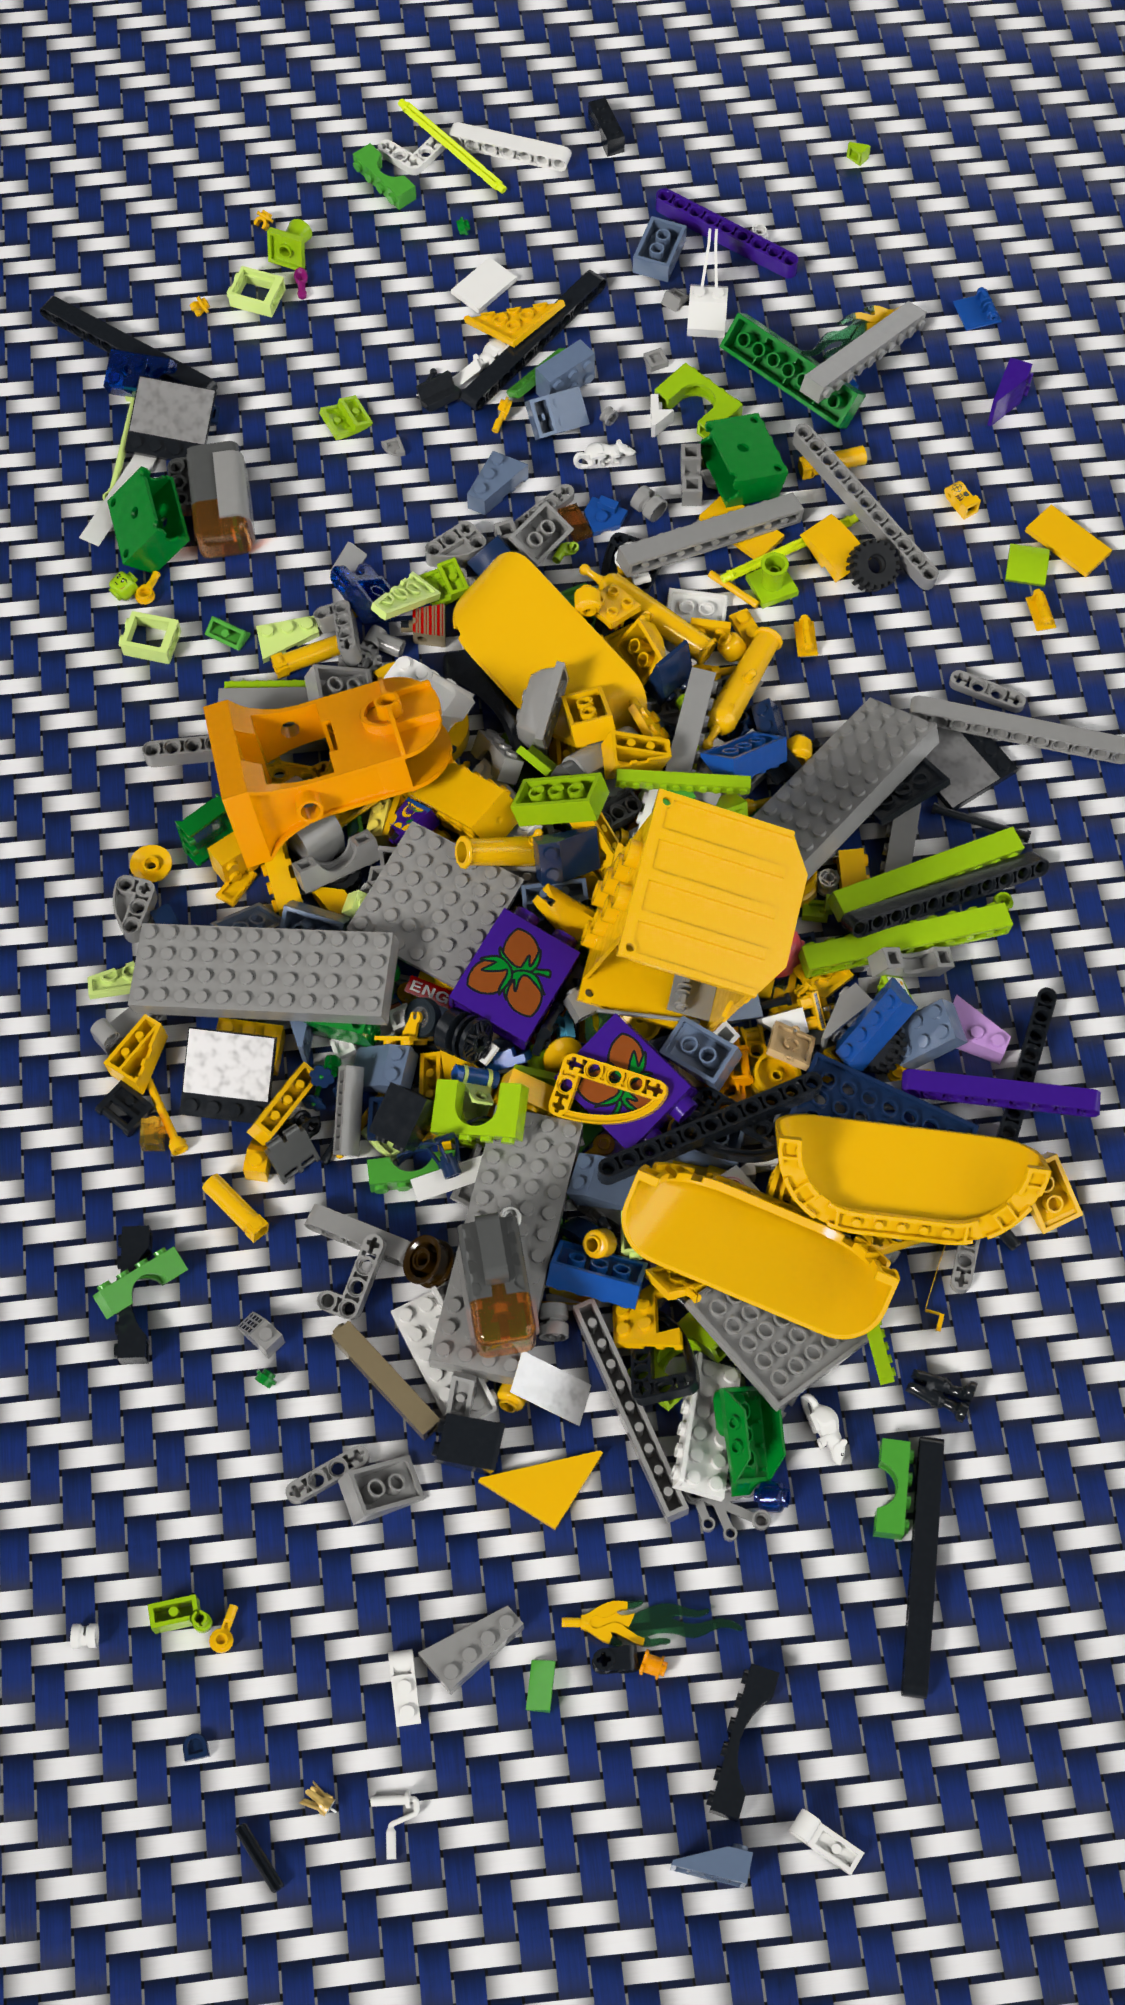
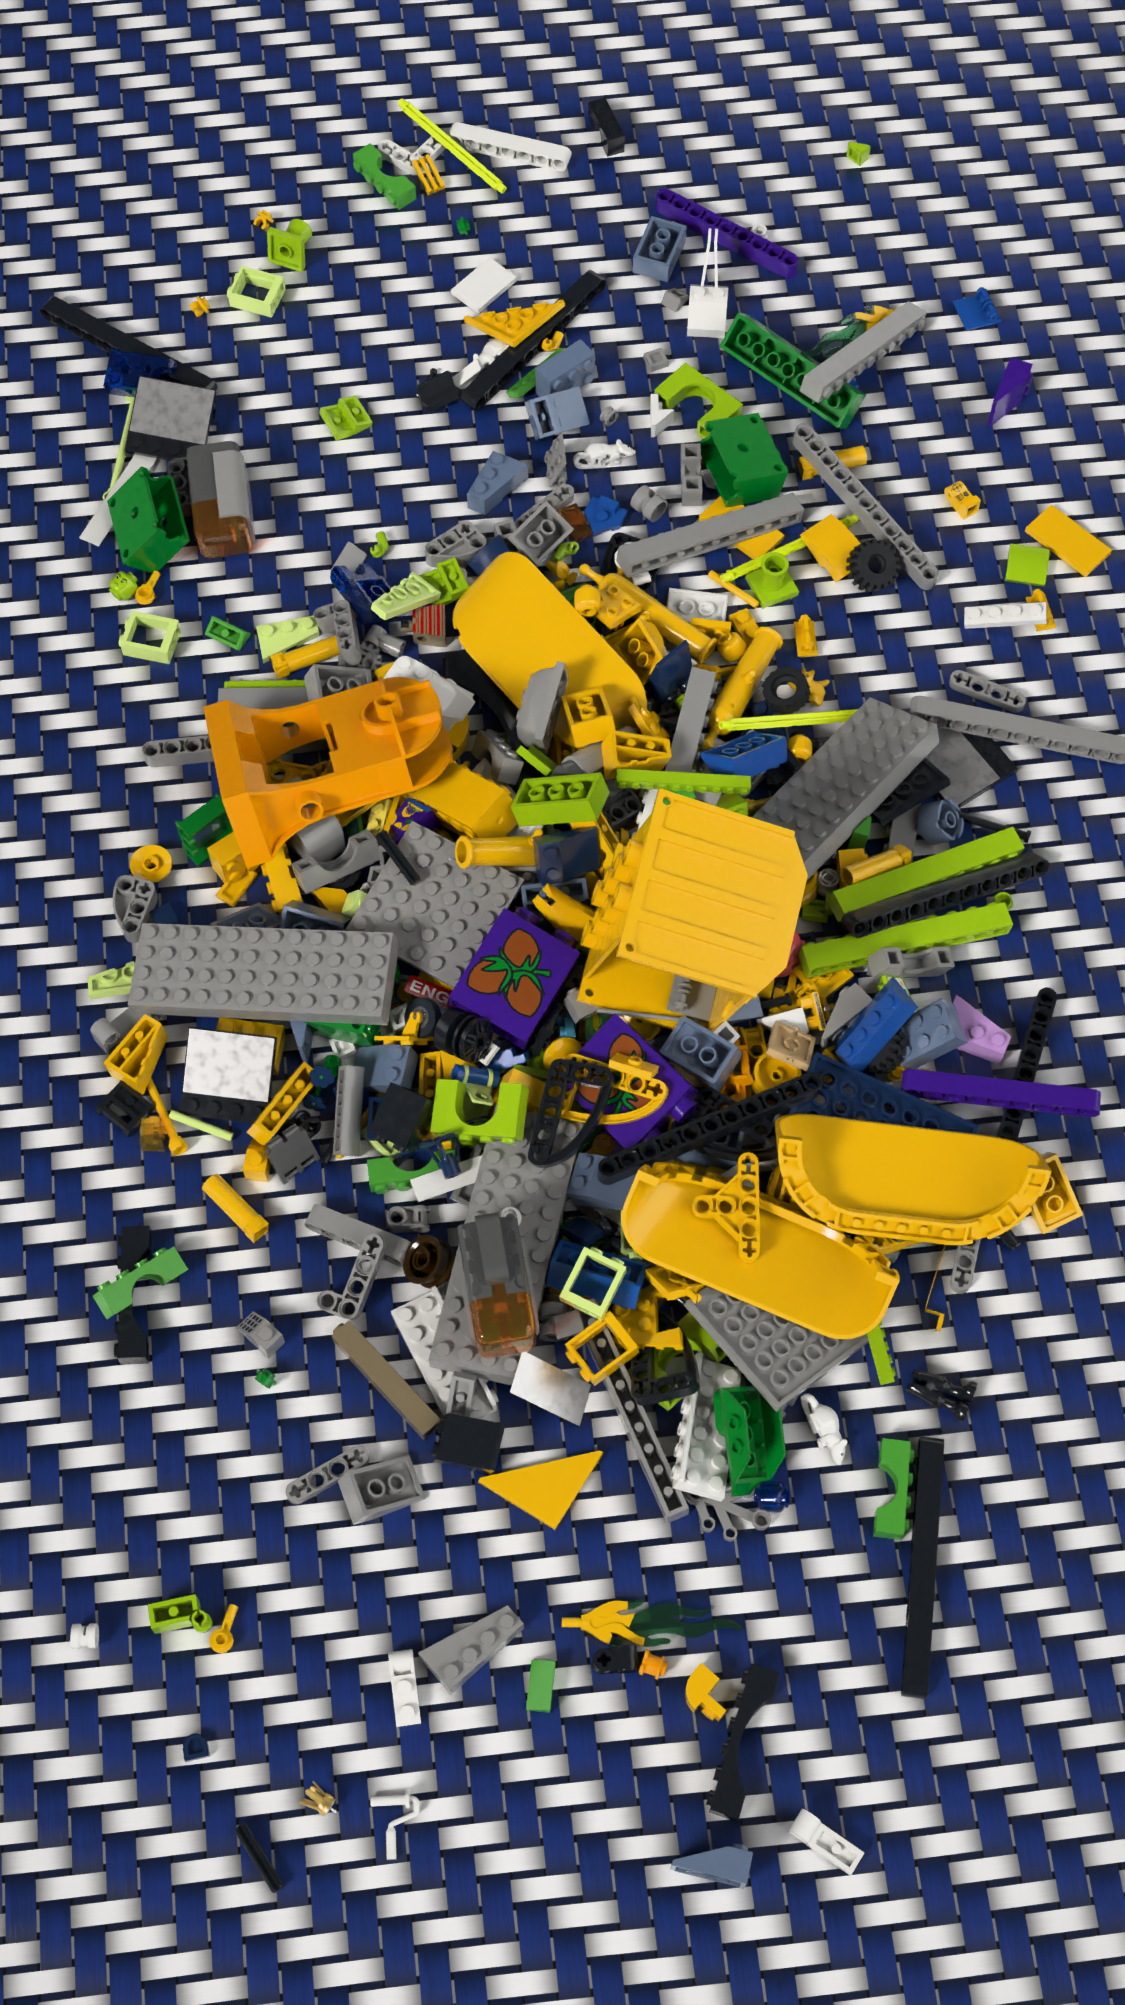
magenta piece [294,267,308,300] -> none
light grey tile [381,437,406,456] -> none
yellow plate [492,396,513,433] -> none
yellow head [496,1383,527,1413] -> none
yellow head [583,1228,617,1259] -> none
none -> yellowish green piece [169,1110,234,1141]
none -> lime arm [370,531,389,558]
none -> black axle [376,830,420,885]
none -> light grey piece [387,1205,430,1233]
none -> yellow tile [412,154,445,195]
none -> black beam [528,1059,615,1168]
none -> yellow arm [541,331,564,352]
none -> light grey hinge [544,432,568,487]
none -> yellow plant [546,560,578,591]
none -> light grey slope [551,1310,584,1340]
none -> yellowish green window [559,1247,627,1321]
none -> yellow window [565,1311,639,1386]
none -> yellow plate [608,1053,659,1081]
none -> yellow brick [685,1663,727,1722]
none -> yellow beam [692,1152,760,1264]
none -> neon yellow piece [719,709,858,731]
none -> black tyre [762,666,811,714]
none -> yellow animal [788,667,830,707]
none -> yellow piece [841,844,911,886]
none -> bright green slope [846,817,872,850]
none -> sand blue brick [915,799,964,845]
none -> white plate [964,602,1047,629]

